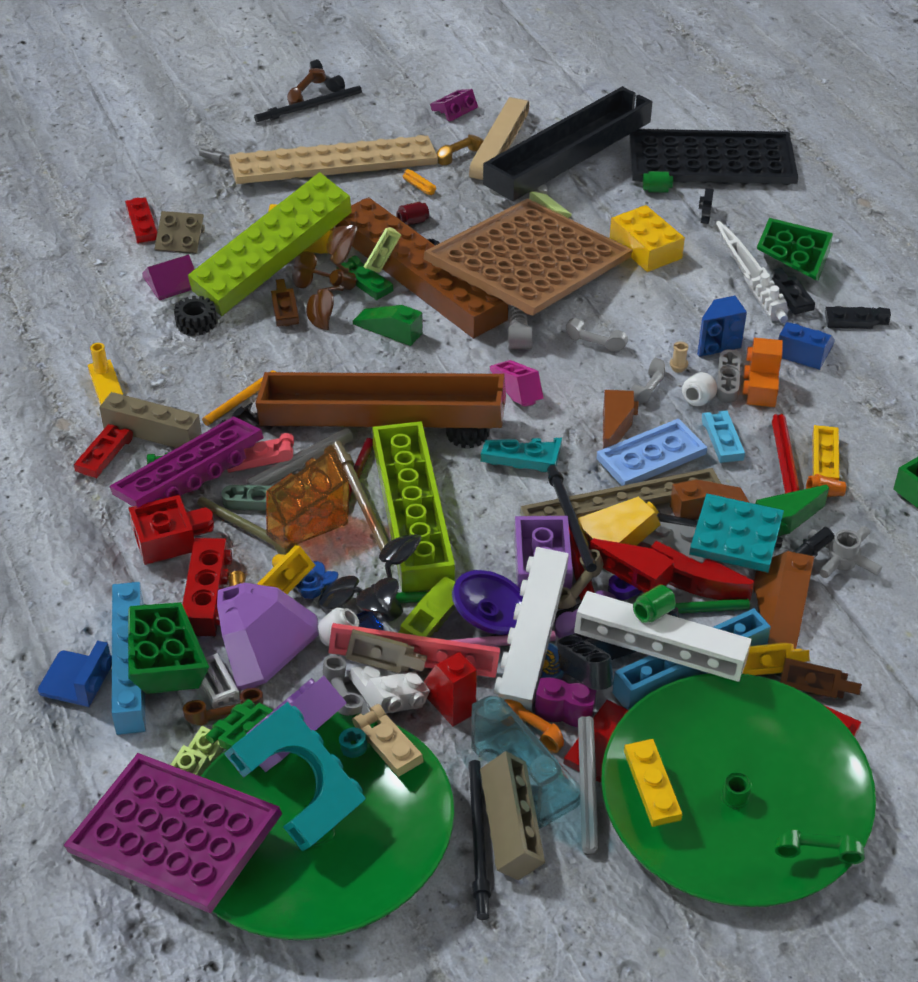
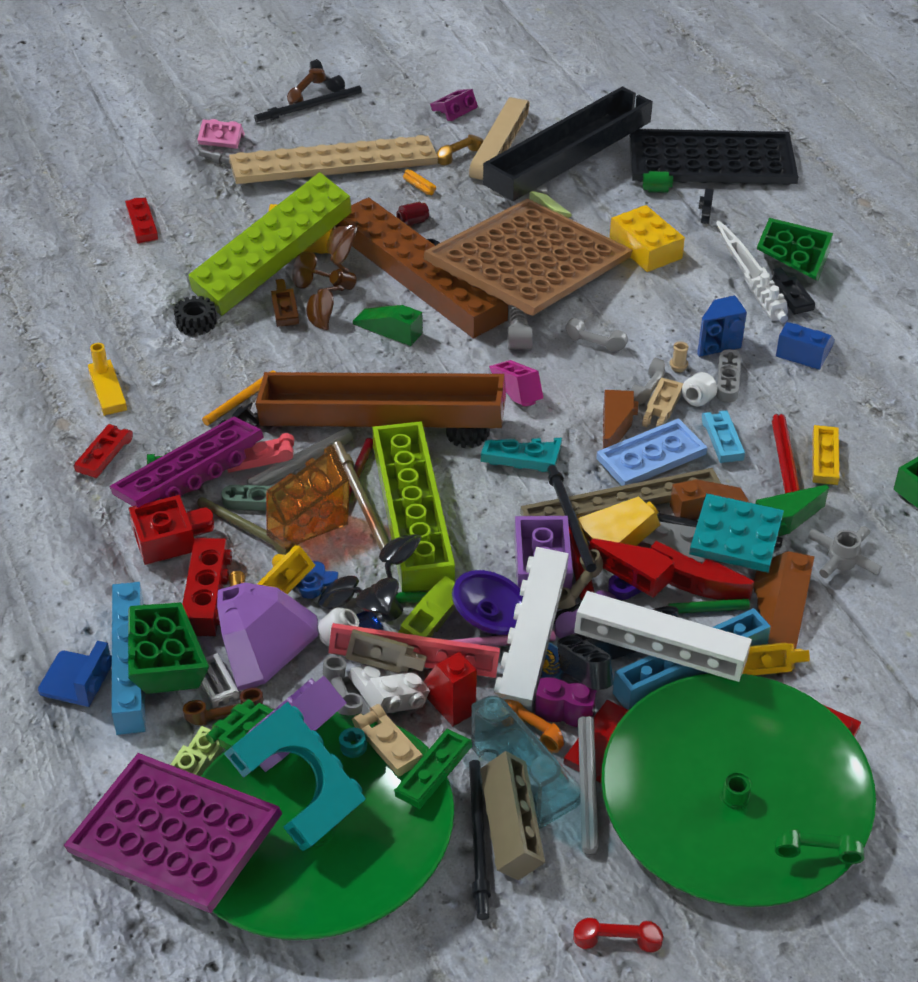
dark tan brick [99,392,202,448] -> none
magenta slope [142,254,195,300] -> none
dark tan hinge [154,211,205,253] -> none
green plate [336,255,394,300] -> none
yellowish green slope [364,227,401,273] -> none
yellow plate [624,739,682,827] -> none
green brick [633,585,676,622] -> none
orange brick [743,337,783,407] -> none
reddish brown hinge [780,658,862,699] -> none
black axle [793,527,835,557] -> none
orange cone [806,474,846,497] -> none
black hinge [825,306,891,329] -> none
none -> bright pink bracket [197,119,245,149]
none -> green tile [394,729,472,809]
none -> red bar [573,918,664,952]
none -> tan hinge [642,378,684,427]

